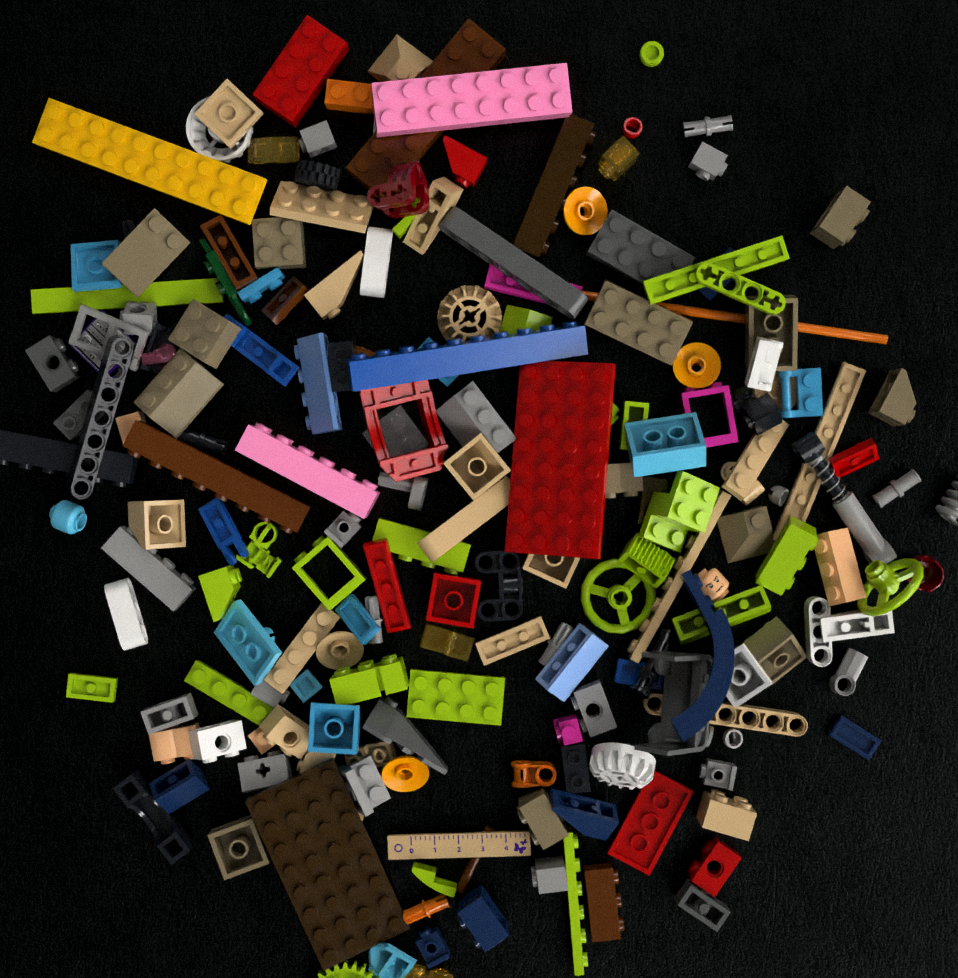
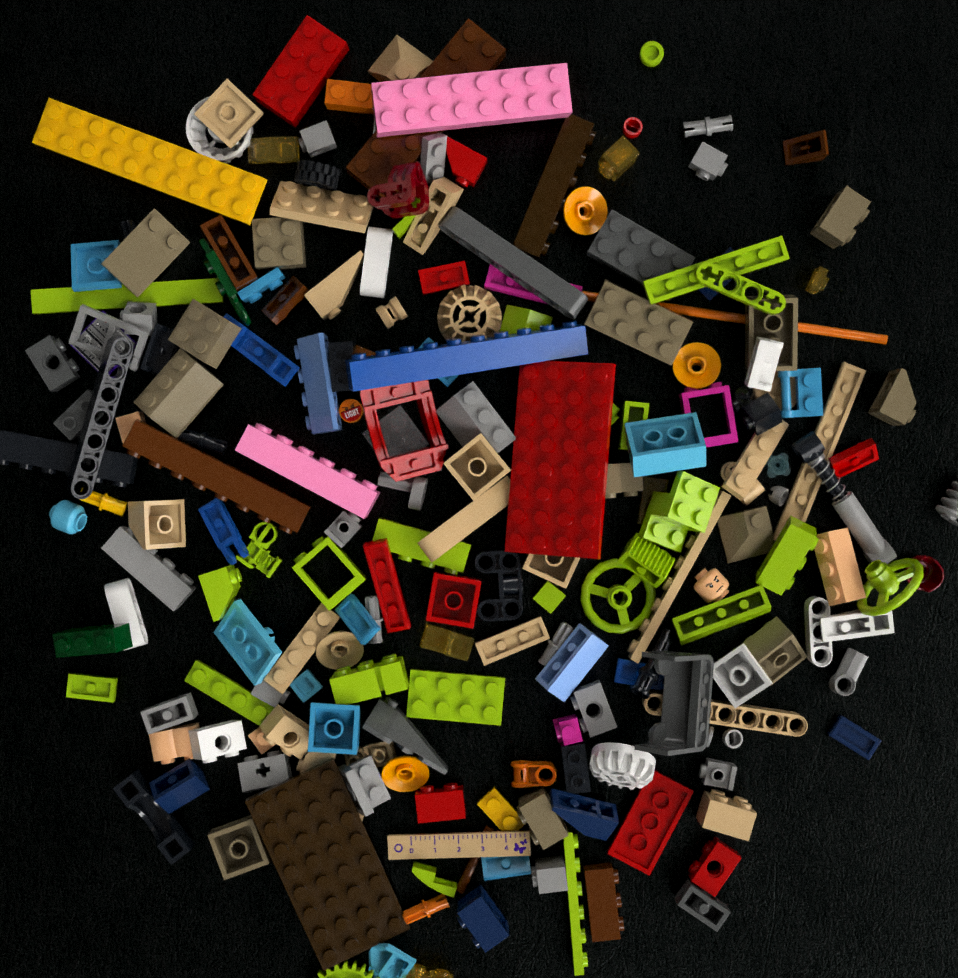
clear pink arm [141,344,176,365] -> none
dark blue brick [416,926,450,969] -> none
dark blue arch [670,570,735,742] -> none
light grey pin [872,469,921,508] -> none
none -> dark green brick [52,623,133,658]
none -> yellow axle [80,488,128,517]
none -> tile [339,399,363,423]
none -> tan wheel [376,296,408,329]
none -> red brick [415,783,466,824]
none -> red plate [418,261,470,295]
none -> light grey plate [420,132,447,184]
none -> yellow plate [477,787,524,831]
none -> dark azure plate [481,856,532,881]
none -> lime tile [533,580,566,614]
none -> clear light blue plate [766,453,791,478]
none -> reddish brown slope [783,130,829,165]
none -> clear yellow plate [805,266,829,294]

